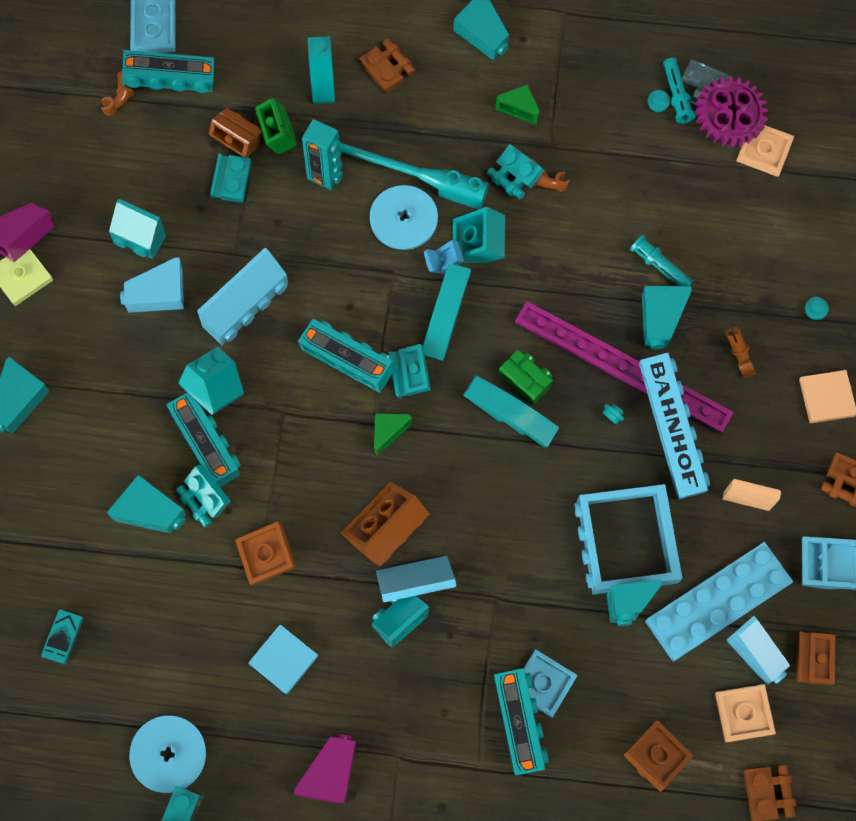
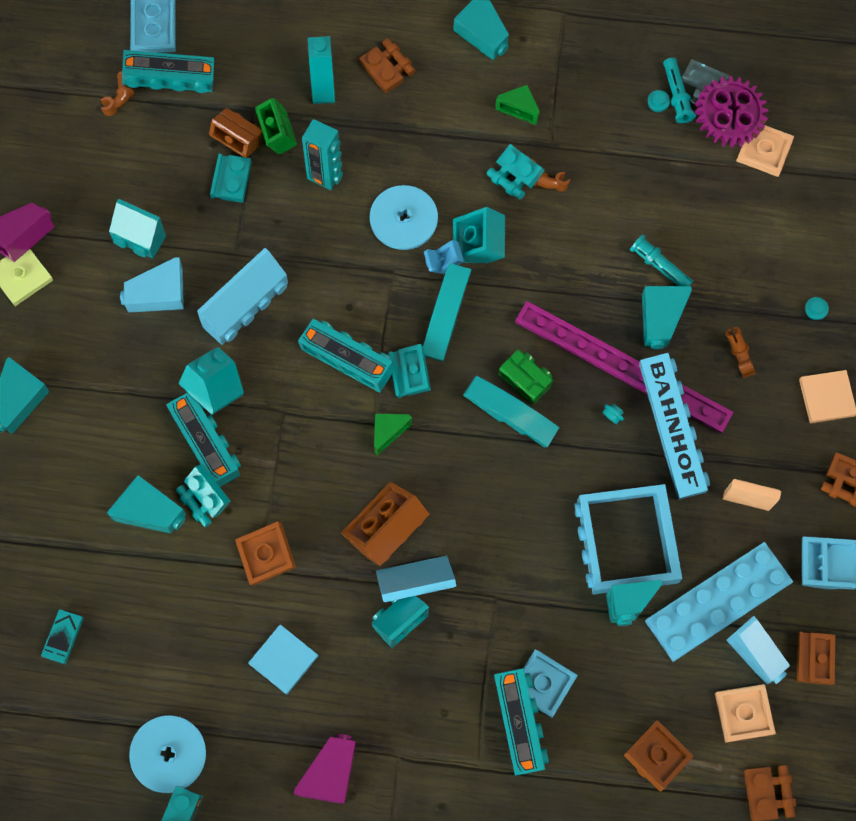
teal bar [340,143,489,209] -> none

